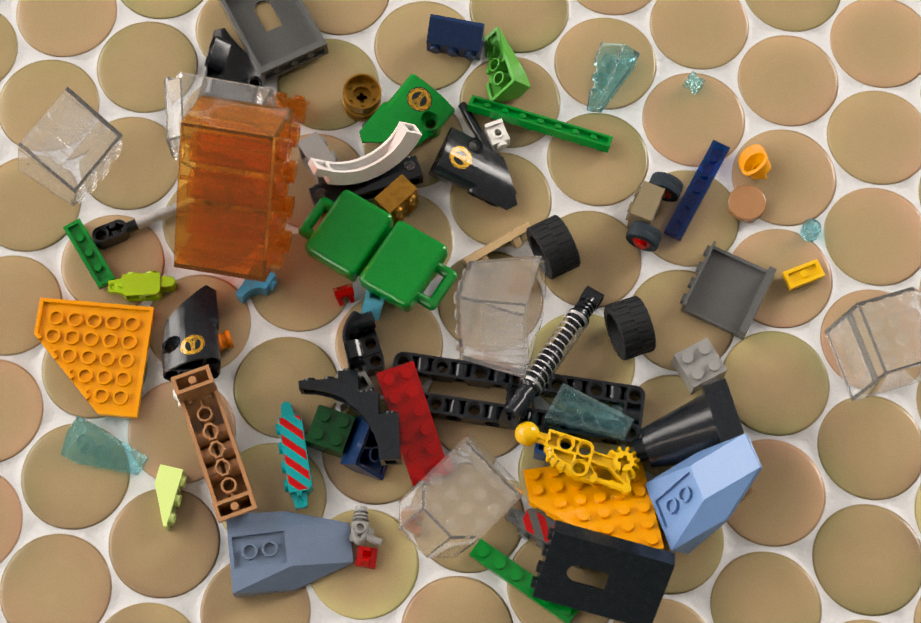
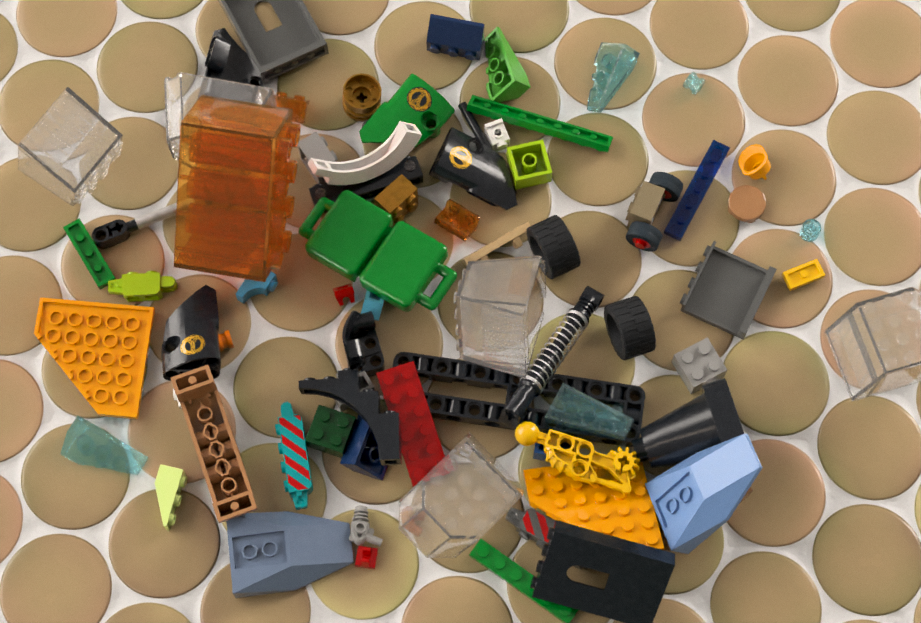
none -> clear orange bracket [434,199,480,242]
none -> lime brick [506,139,552,190]

